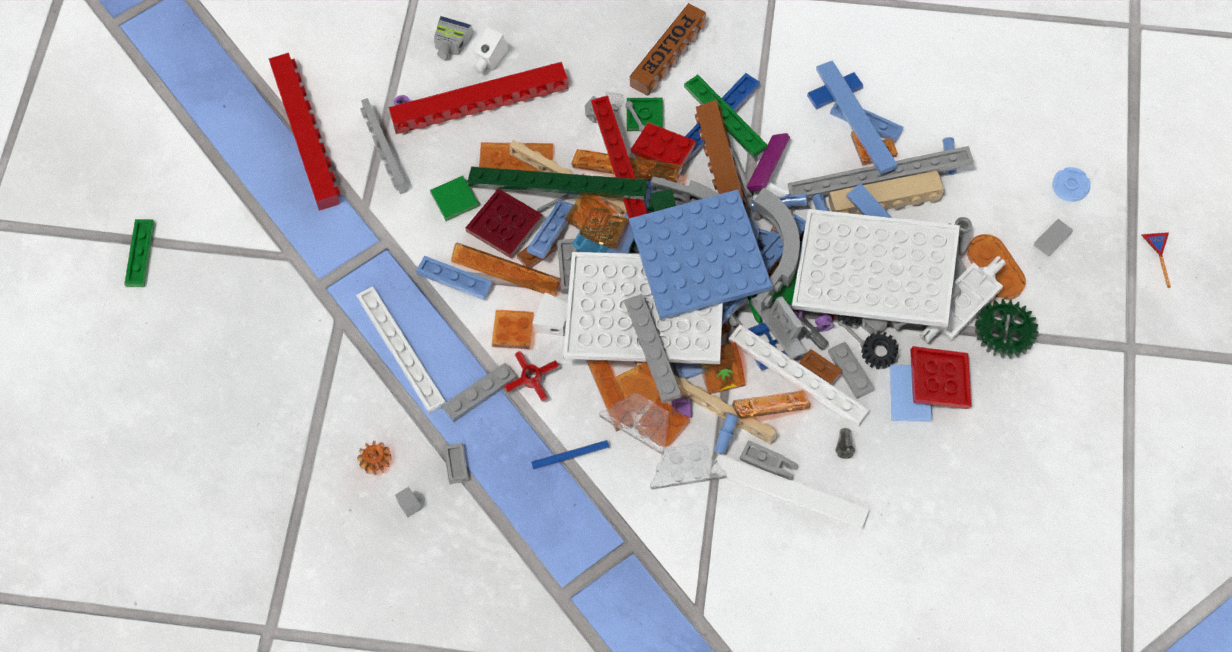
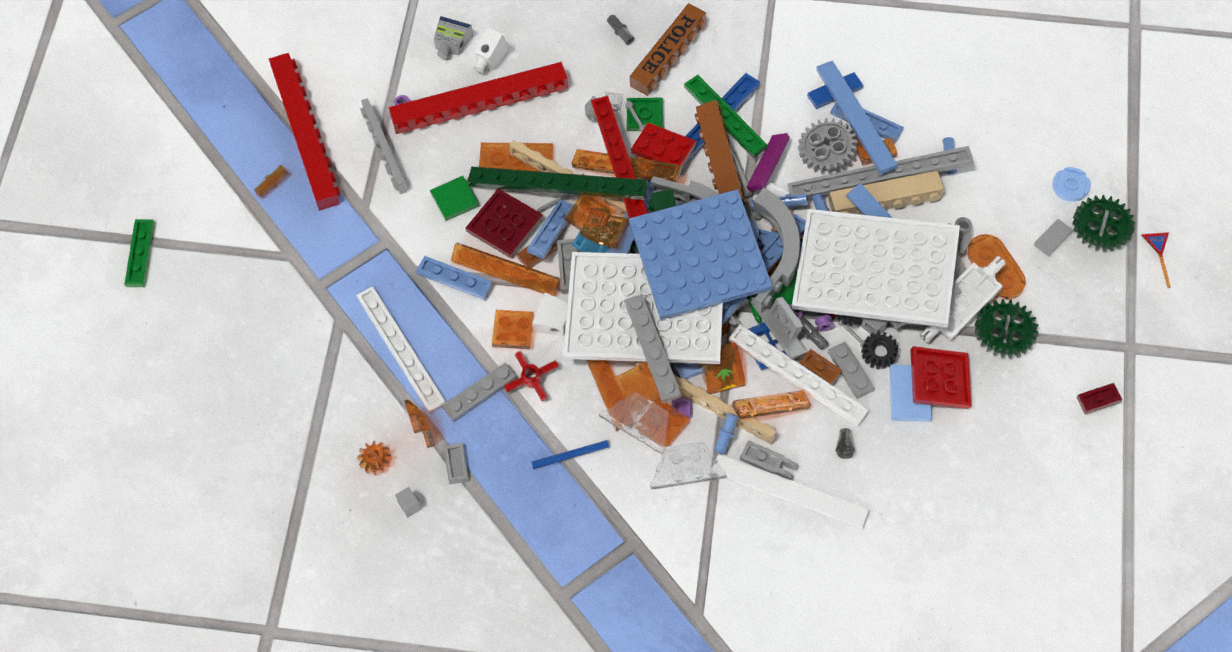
none -> clear orange pin [254,165,288,198]
none -> clear orange slope [404,399,435,448]
none -> dark grey axle [607,15,635,45]
none -> light grey gear [798,118,858,174]
none -> dark green gear [1072,195,1135,252]
none -> dark red plate [1077,383,1122,414]

